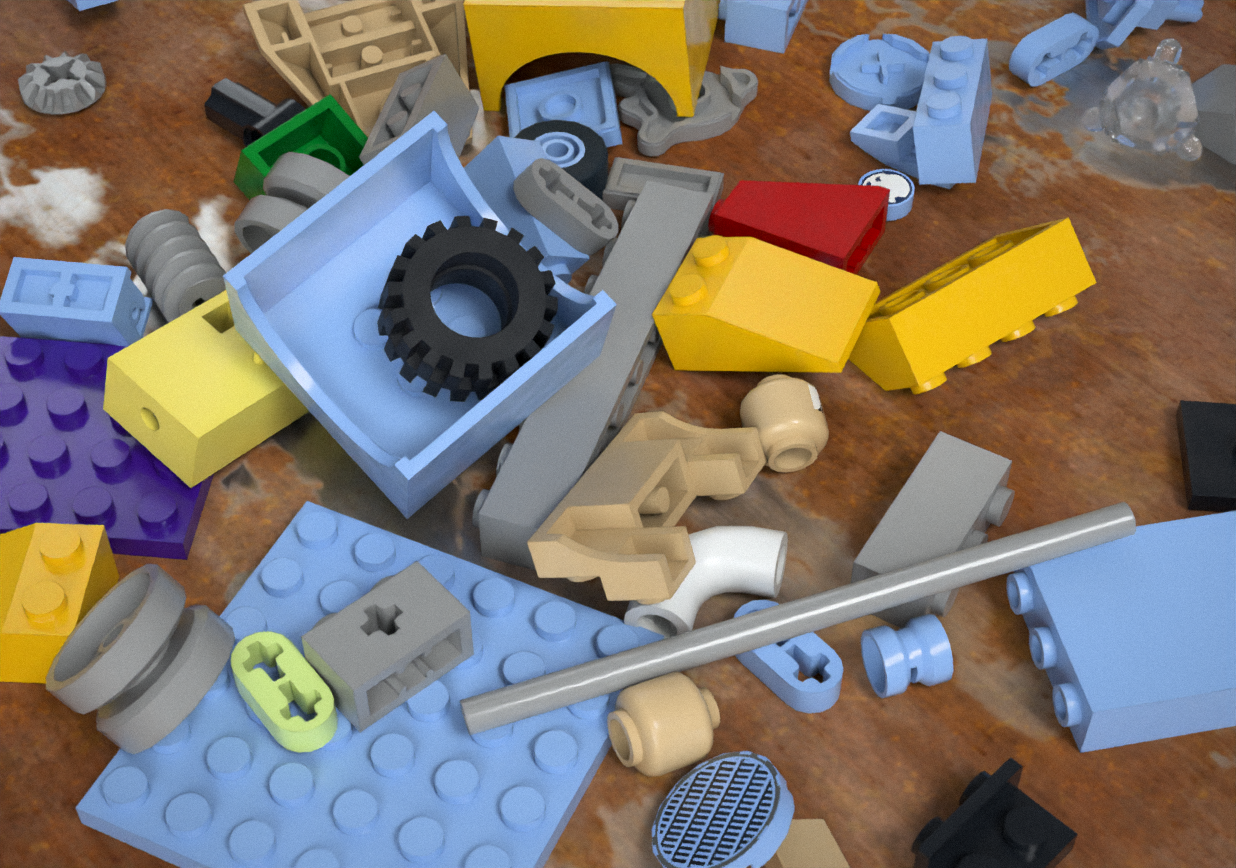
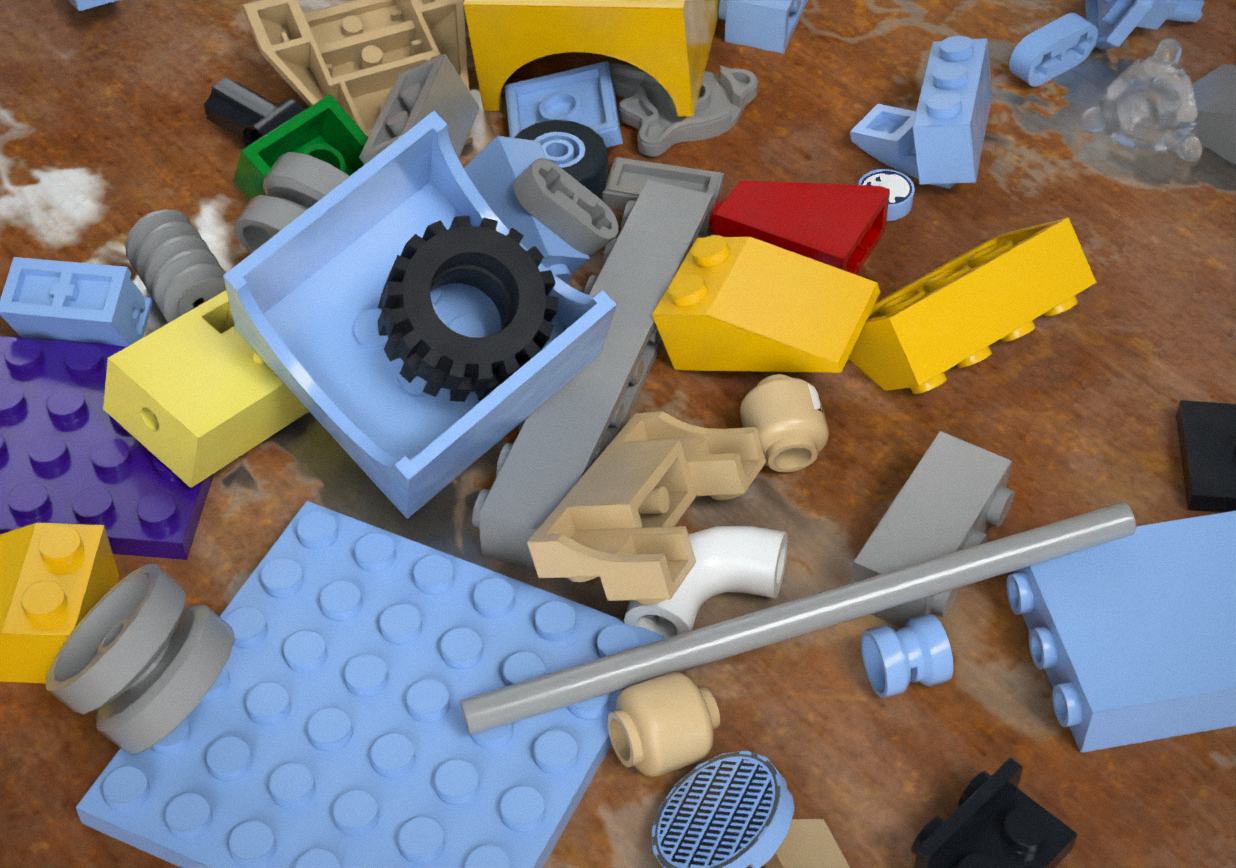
light grey gear [18,51,106,114] -> none
yellowish green beam [231,631,338,753] -> none
light grey brick [301,561,474,732] -> none
light blue beam [734,600,844,714] -> none
light blue tile [829,34,930,111] -> none

